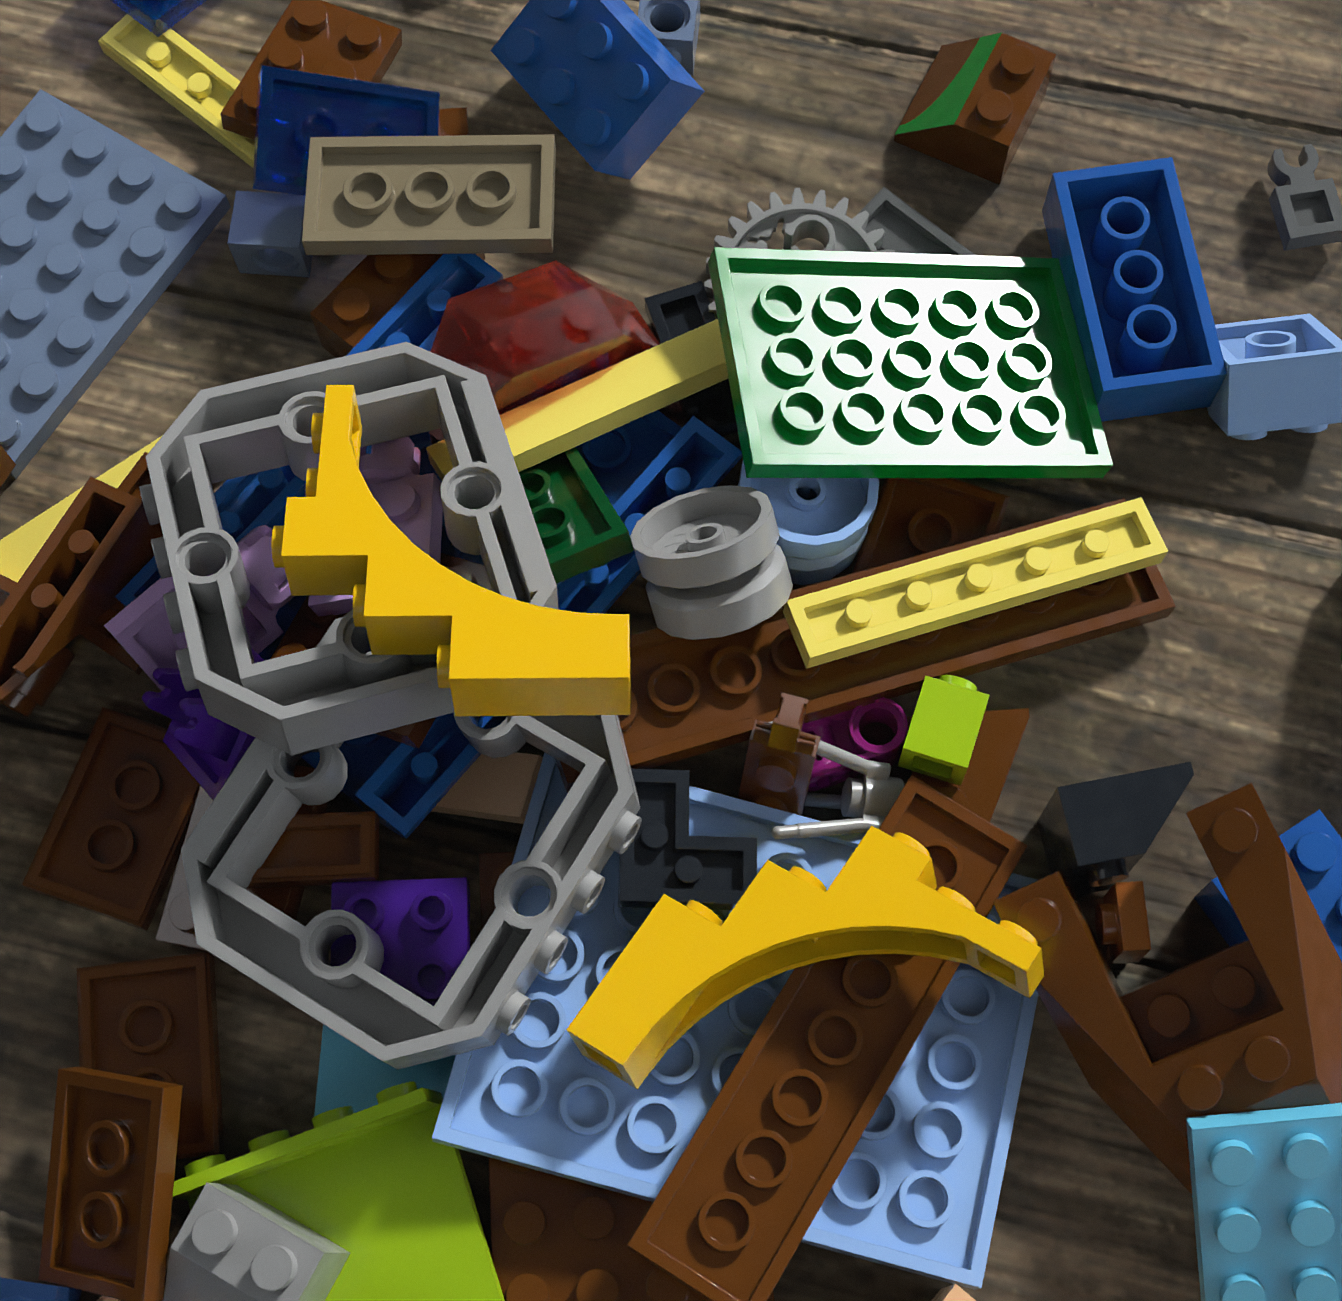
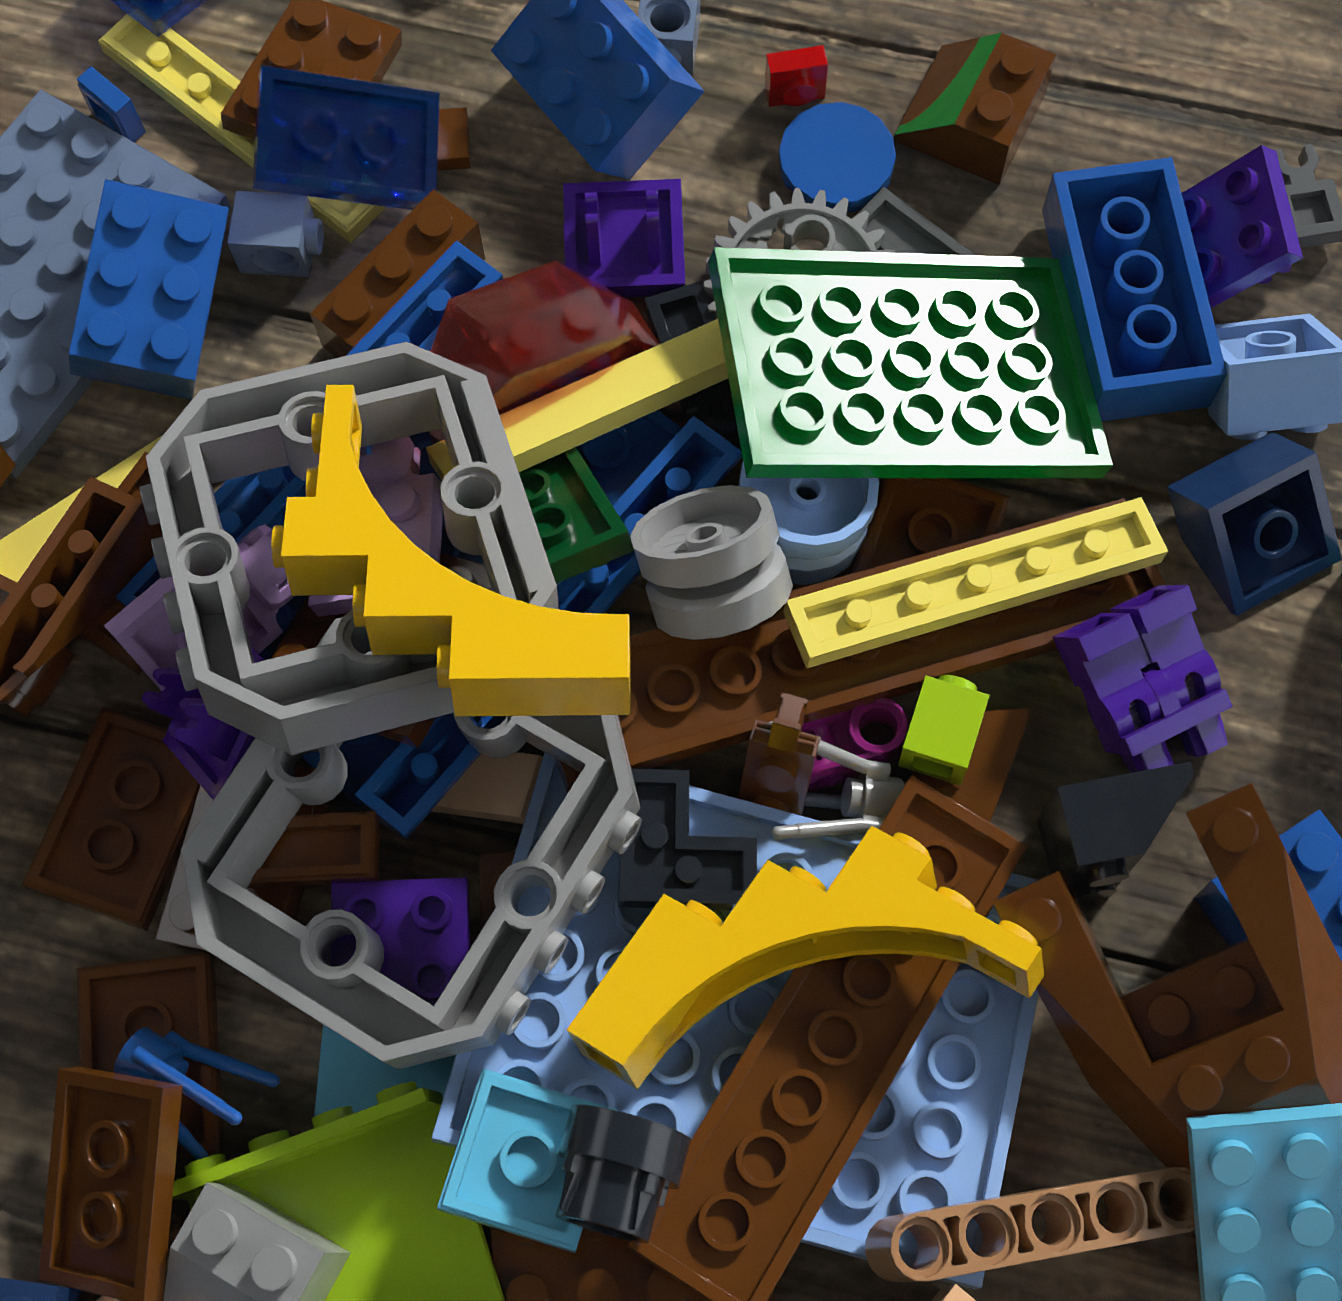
dark tan plate [302,134,556,255] -> none
dark orange plate [1095,881,1151,964] -> none
none -> blue brick [69,179,229,400]
none -> blue tile [77,66,146,142]
none -> blue plant [114,1027,280,1160]
none -> medium azure tile [437,1068,618,1253]
none -> black piece [556,1105,691,1244]
none -> dark purple plate [563,179,685,300]
none -> red plate [765,45,828,107]
none -> blue tile [778,102,896,213]
none -> medium nougat beam [865,1167,1195,1282]
none -> dark purple hips [1052,585,1233,773]
none -> dark blue slope [1167,432,1342,616]
none -> dark purple plate [1182,145,1303,308]

